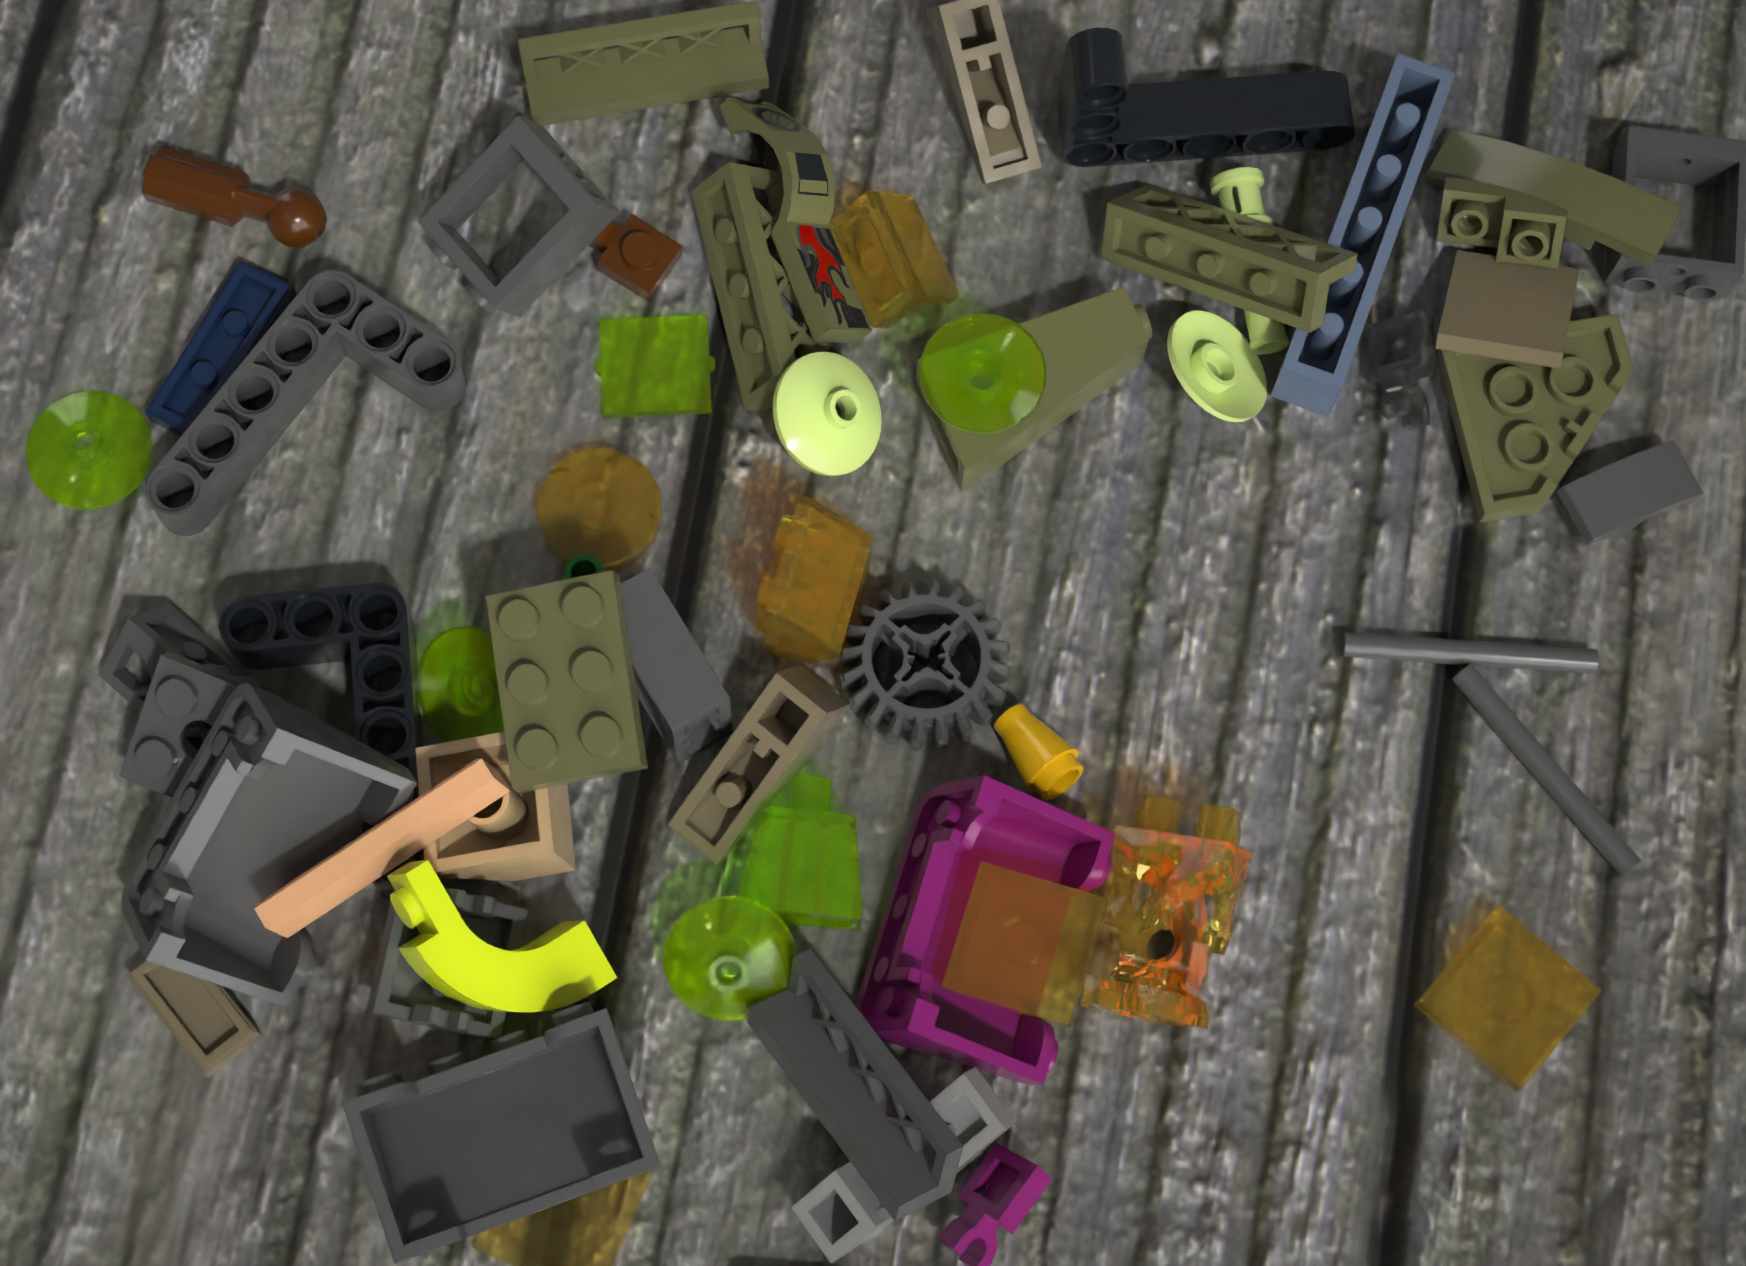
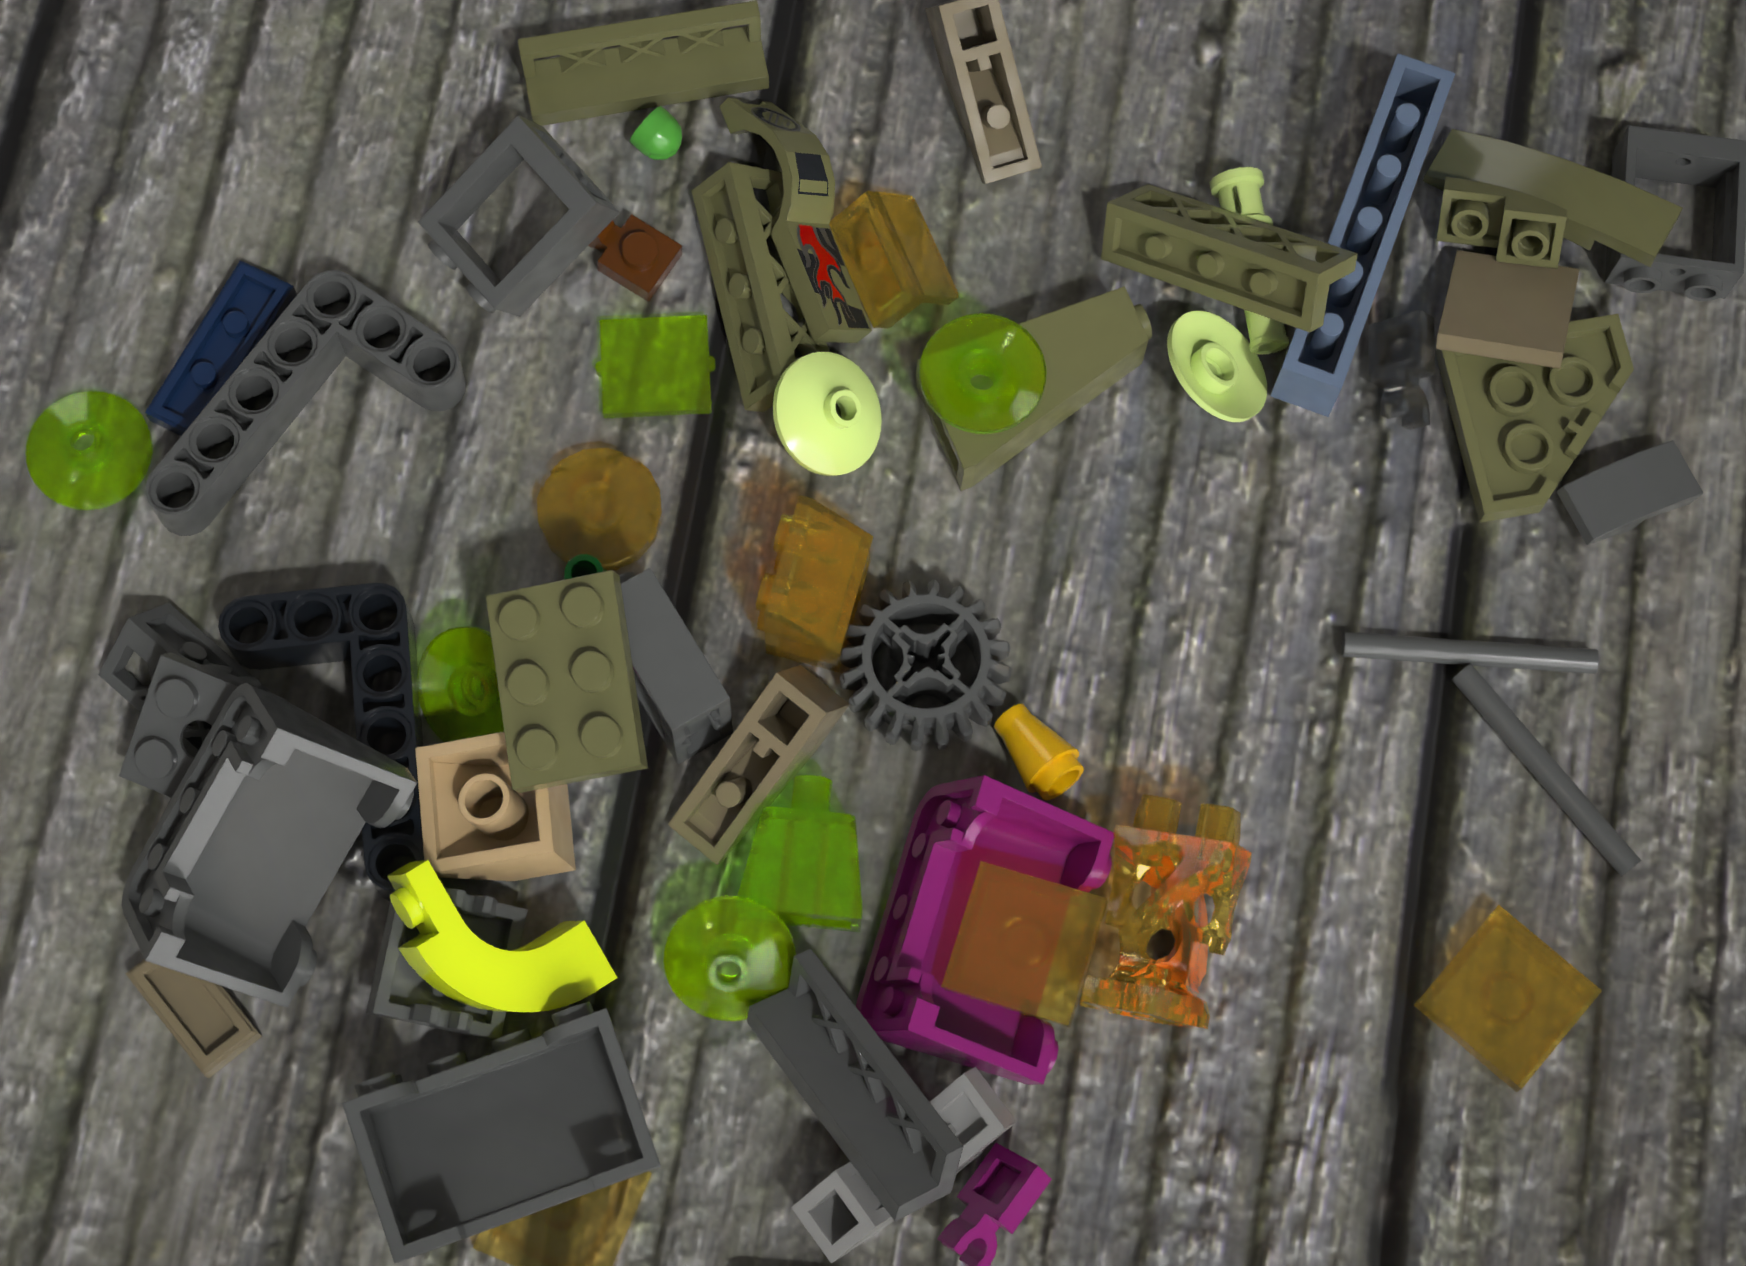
reddish brown piece [142,147,327,248] -> none
light nougat tile [254,758,510,938] -> none
black beam [1057,28,1355,167] -> none
none -> bright green hinge [630,106,682,160]

